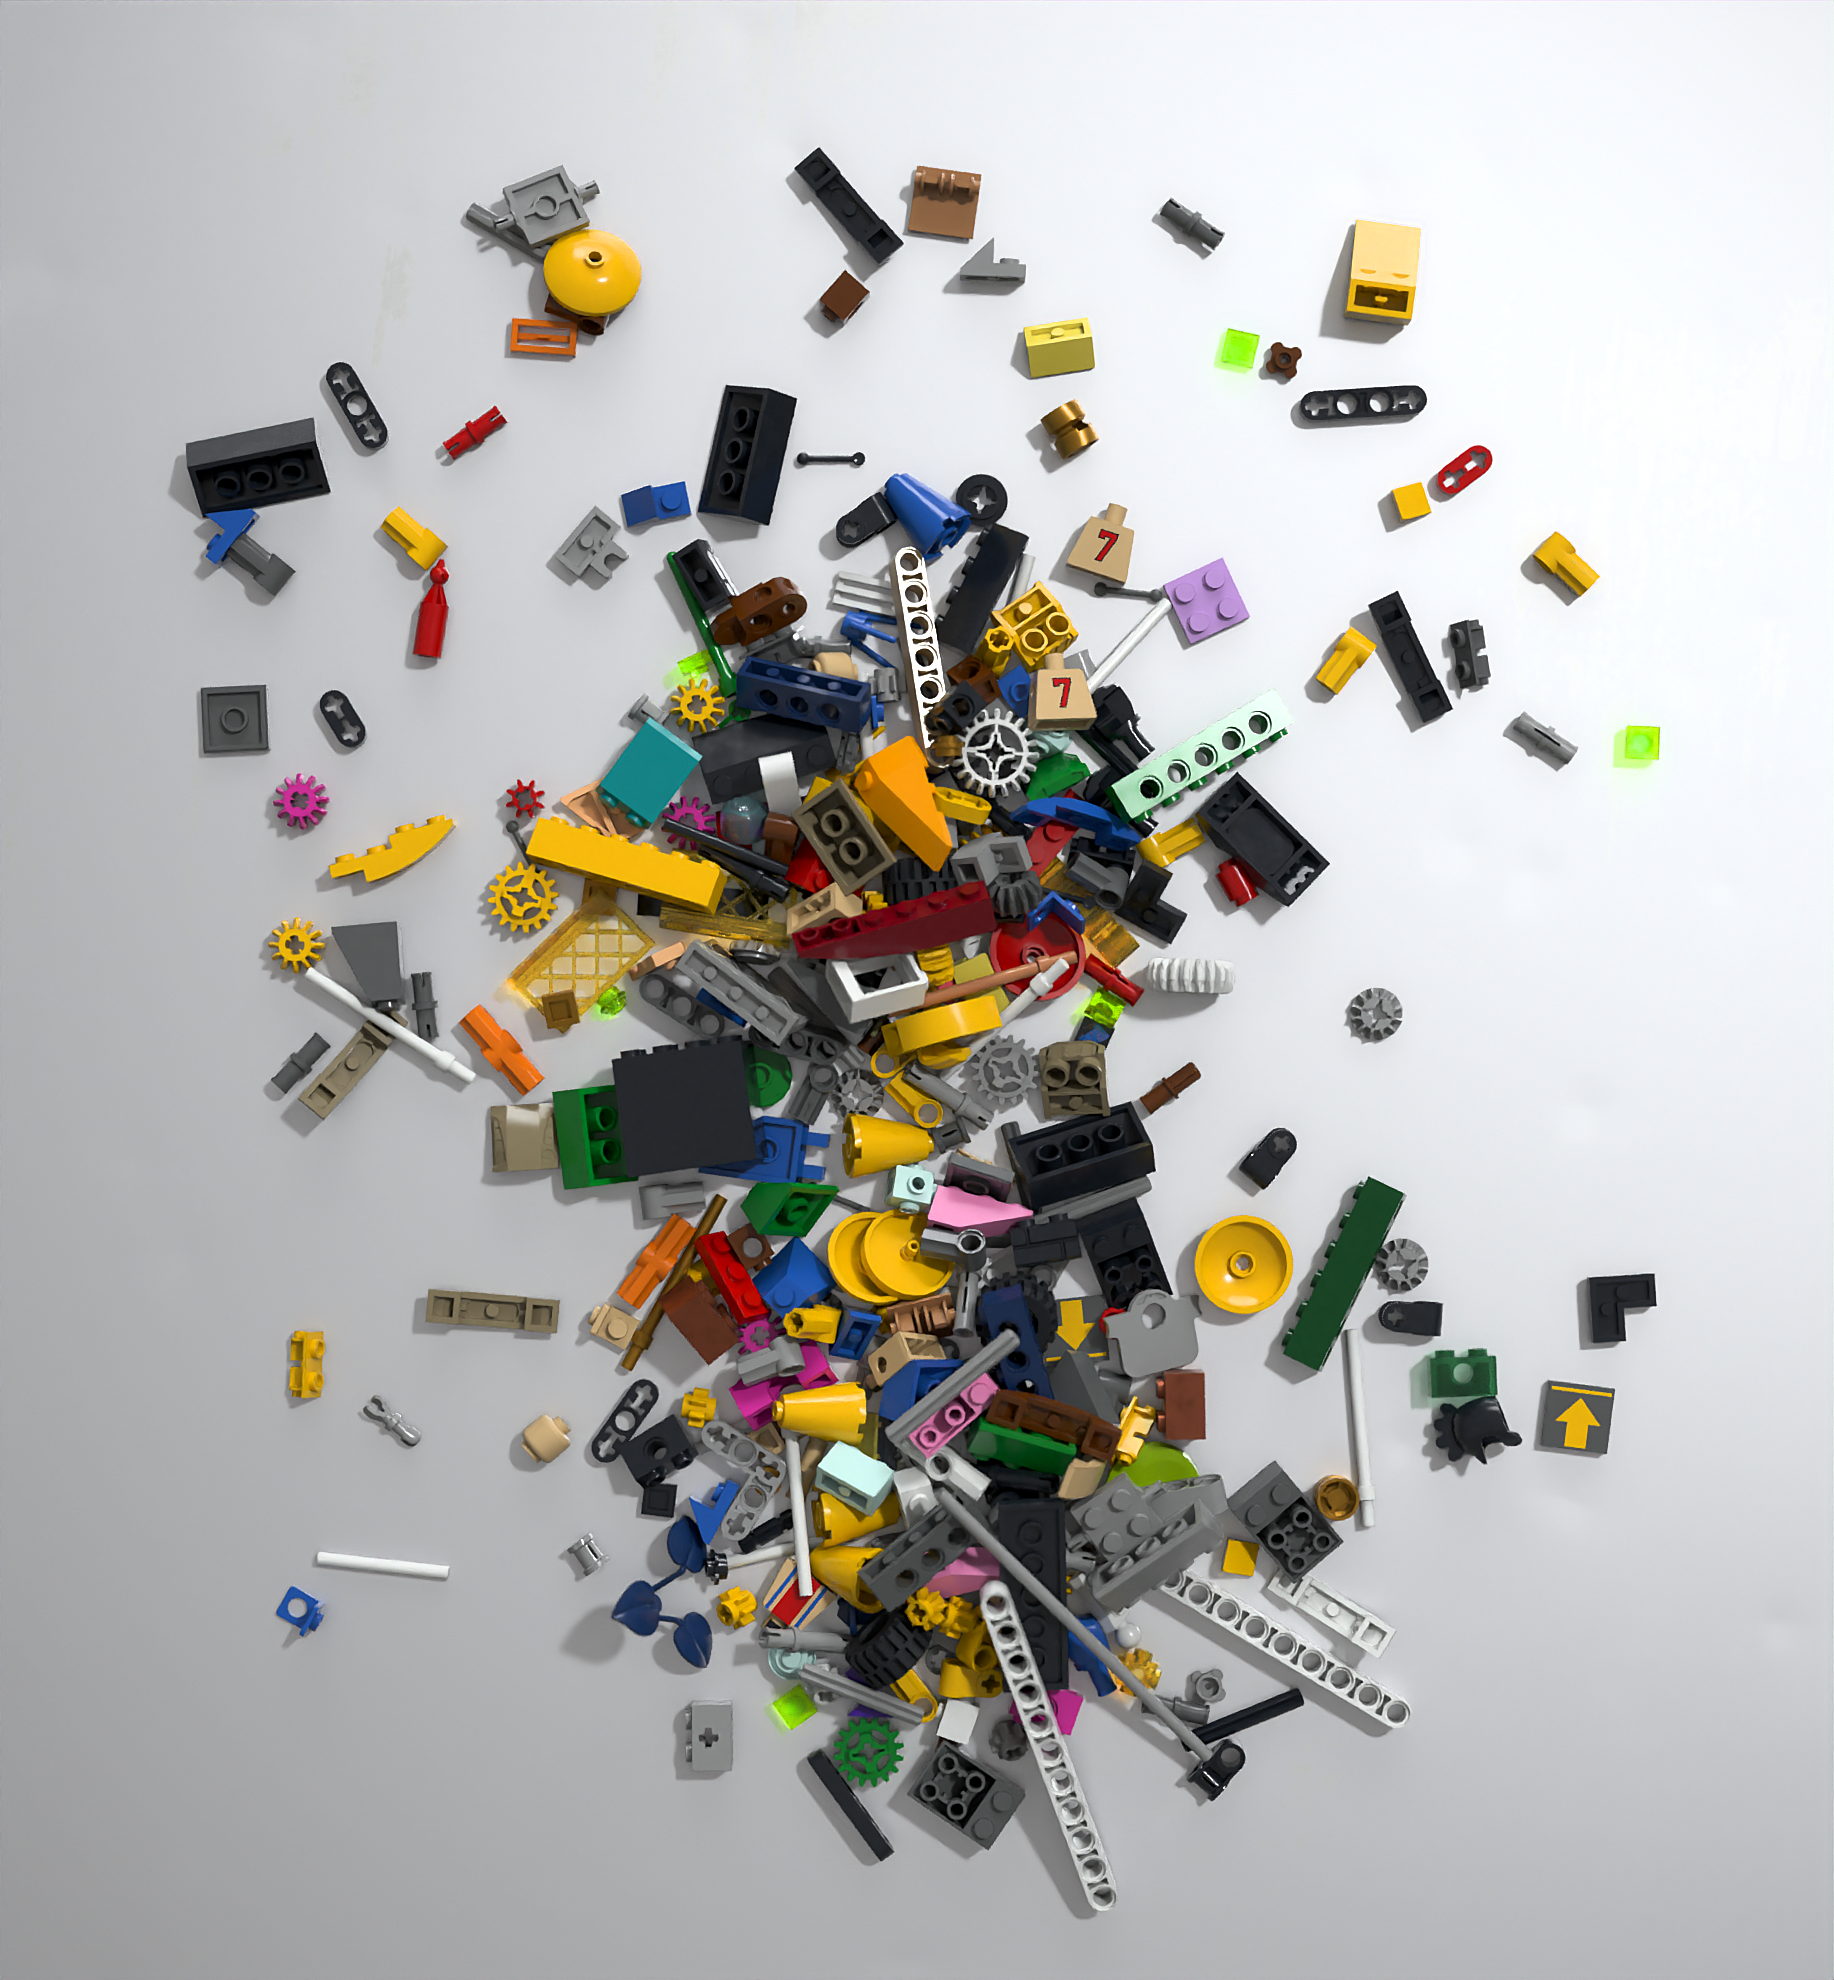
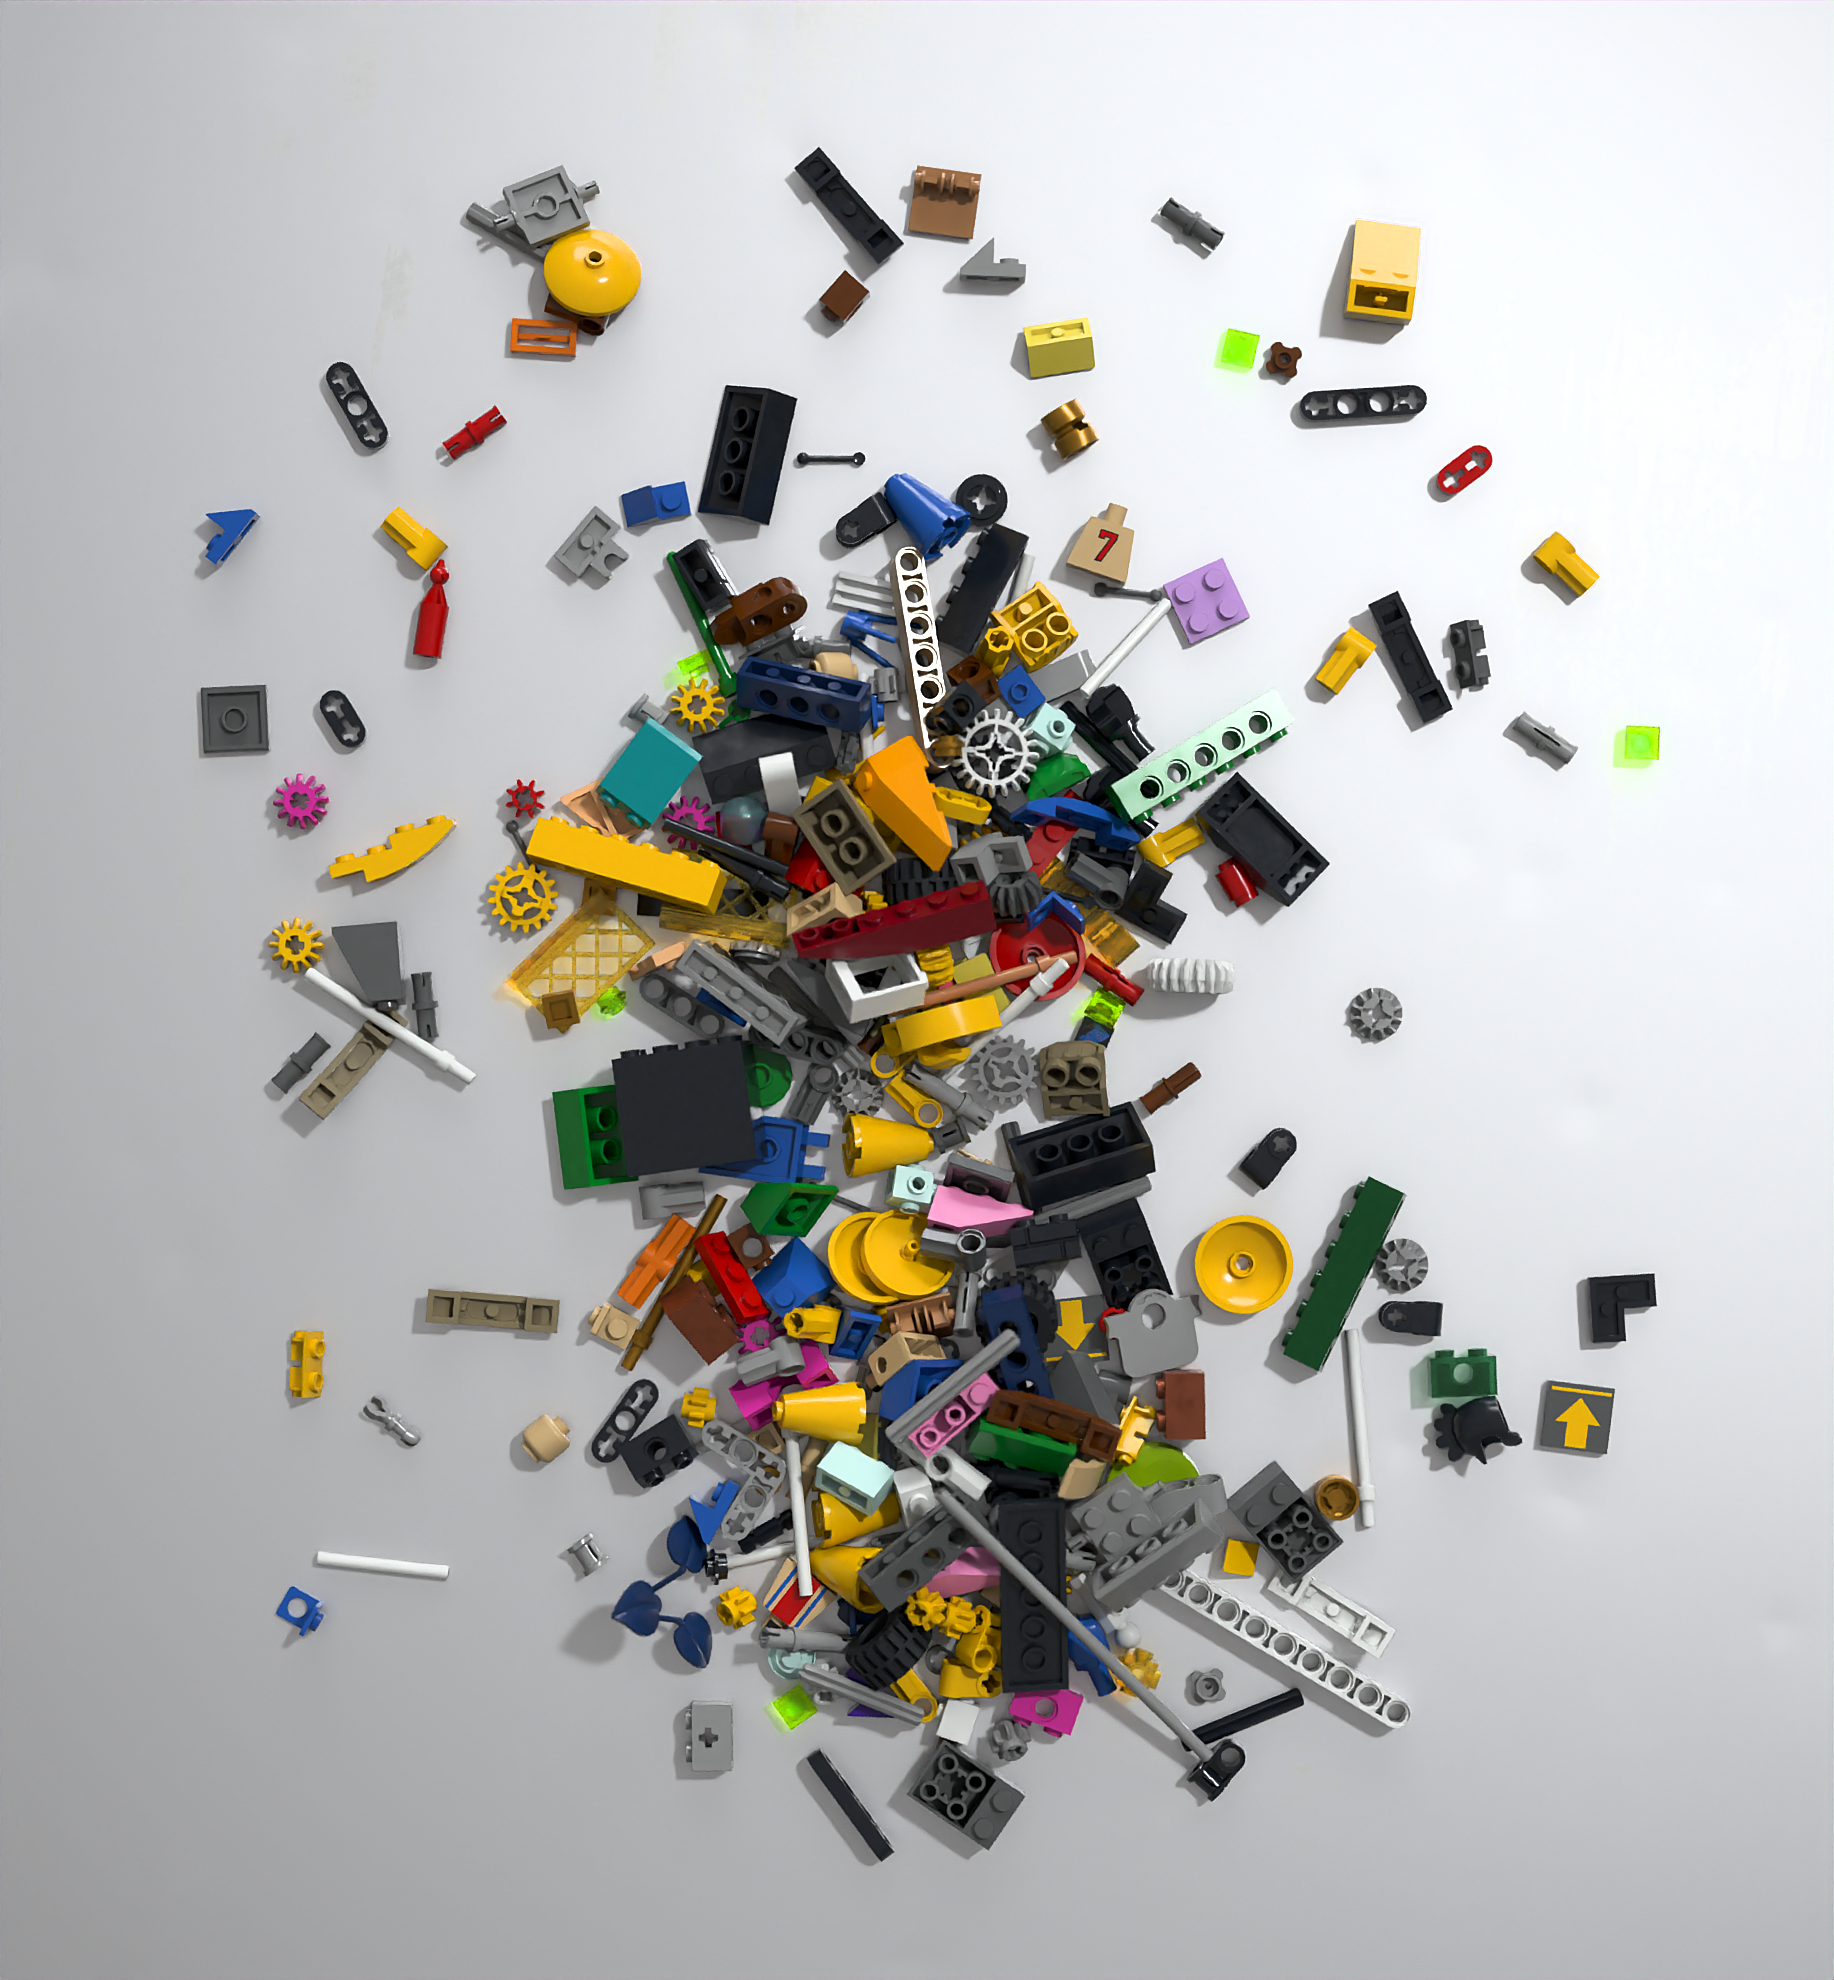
black slope [186,417,331,518] -> none
dark grey piece [227,533,296,596] -> none
orange piece [458,1004,545,1096] -> none
dark tan slope [491,1103,559,1172] -> none
black tile [641,1483,678,1518] -> none
green gear [833,1717,904,1787] -> none
white beam [980,1580,1118,1912] -> none
tan torso [1028,653,1097,731] -> none
dark grey pin [1141,1694,1210,1726] -> none
yellow slope [1390,482,1432,523] -> none

